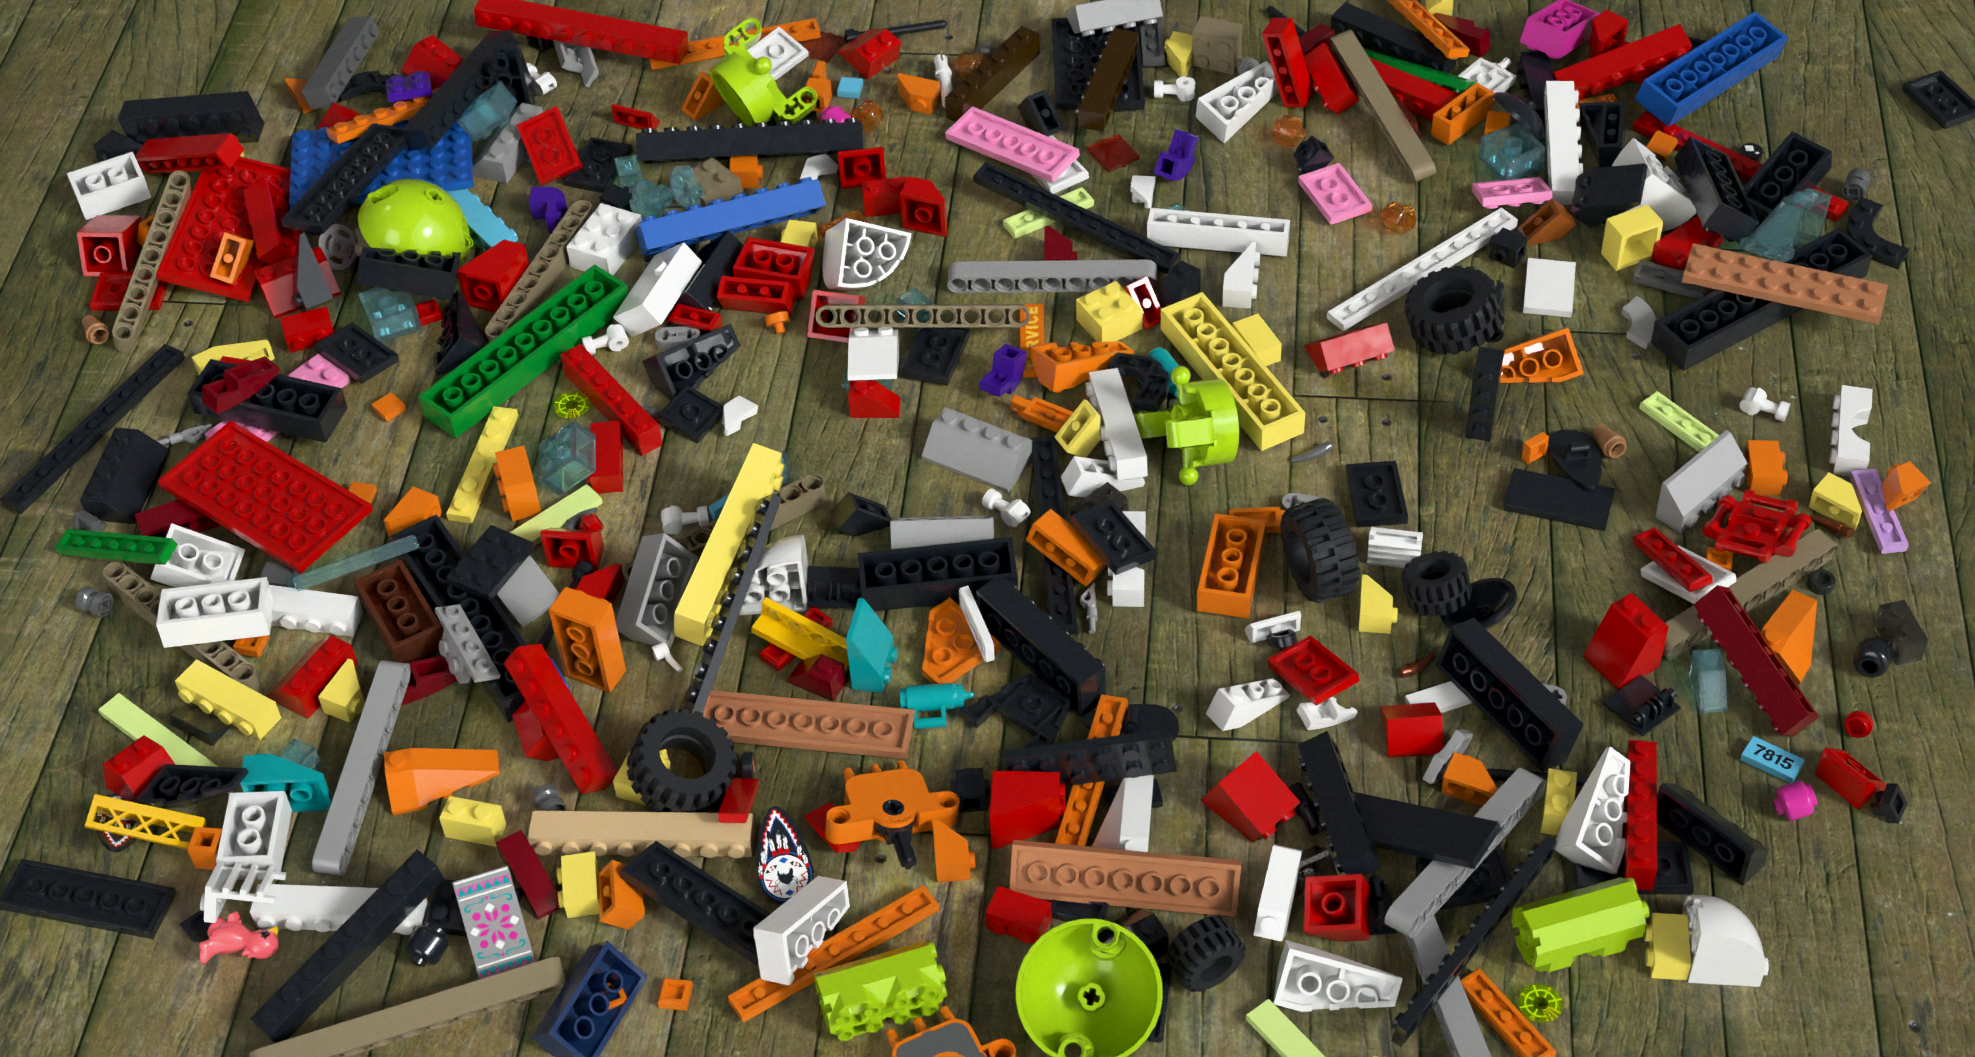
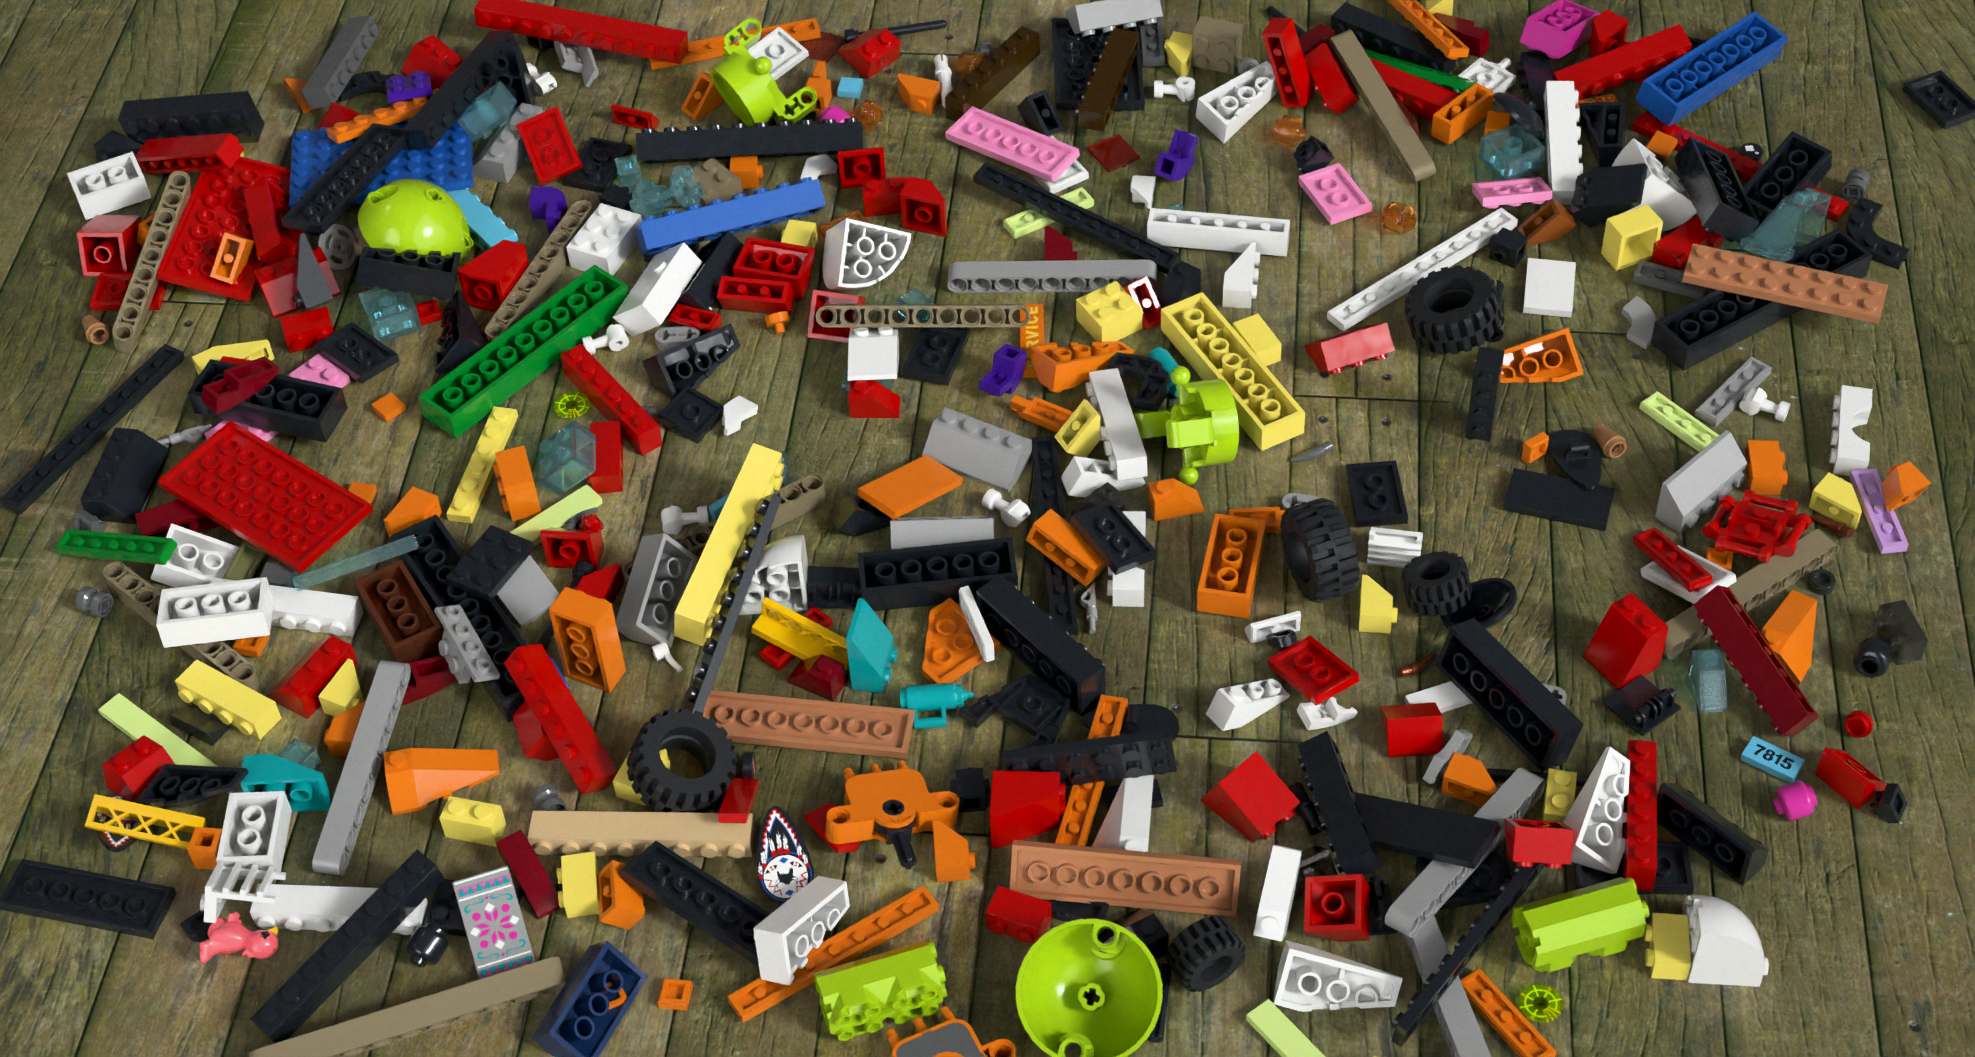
none -> olive tile [223,540,267,581]
none -> orange slope [324,700,366,757]
none -> orange tile [857,454,963,520]
none -> orange slope [1148,478,1204,521]
none -> red slope [1504,818,1573,869]
none -> light grey tile [1694,356,1772,428]

